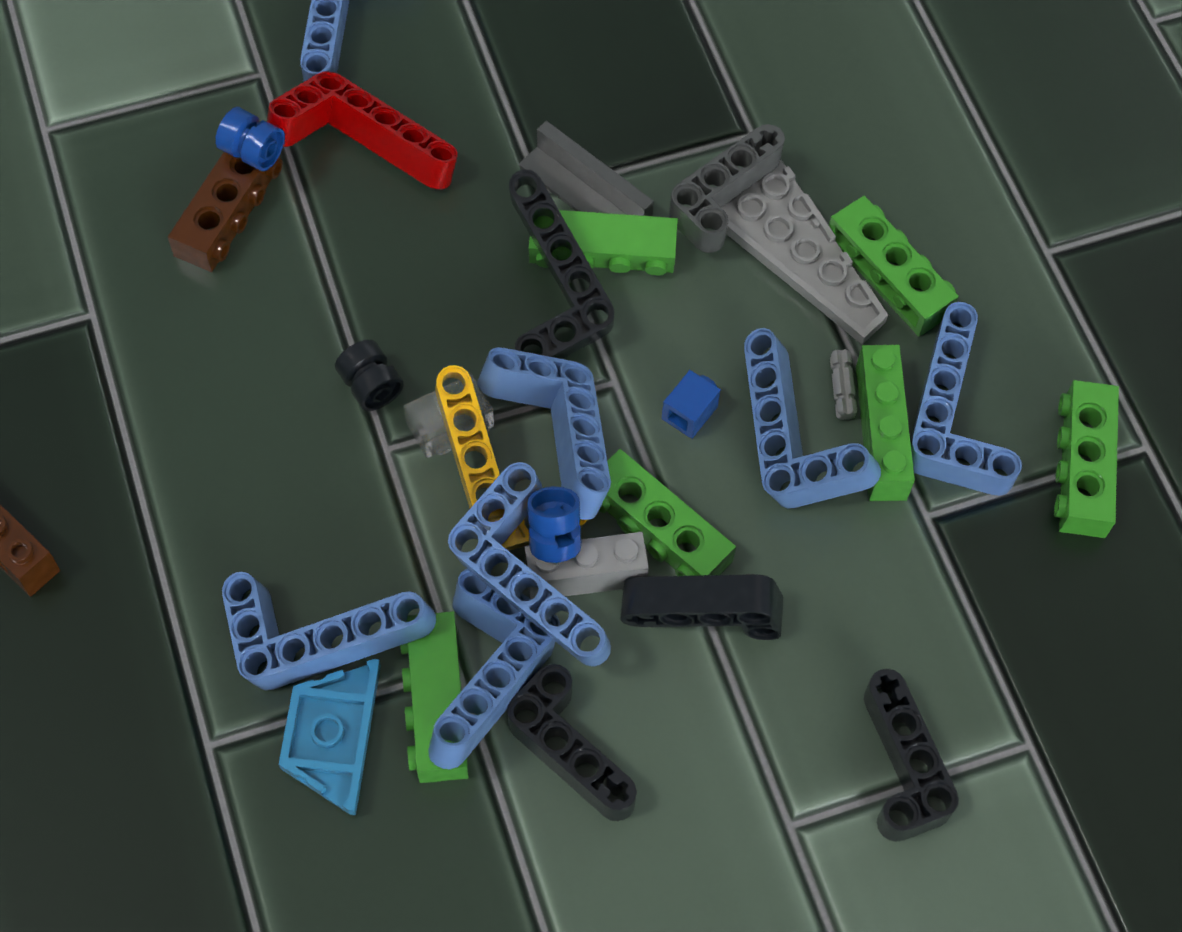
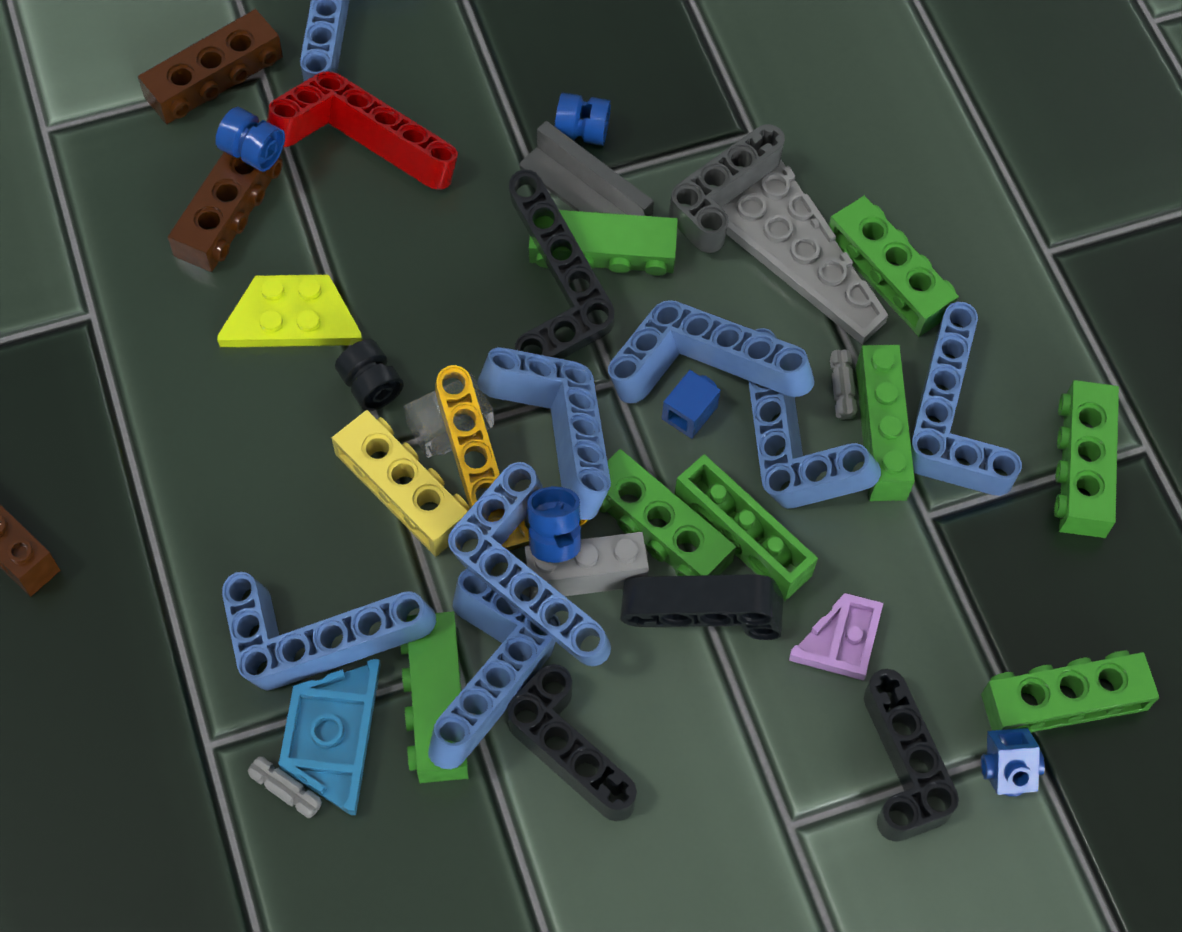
none -> reddish brown brick [138,9,283,125]
none -> neon yellow wing [217,275,363,347]
none -> light grey axle [247,756,322,818]
none -> light yellow brick [331,410,470,557]
none -> blue wheel [555,92,611,146]
none -> medium blue beam [608,300,815,403]
none -> bright green brick [675,454,818,601]
none -> lavender wing [789,593,883,681]
none -> bright green brick [981,650,1159,733]
none -> blue brick [981,728,1045,797]

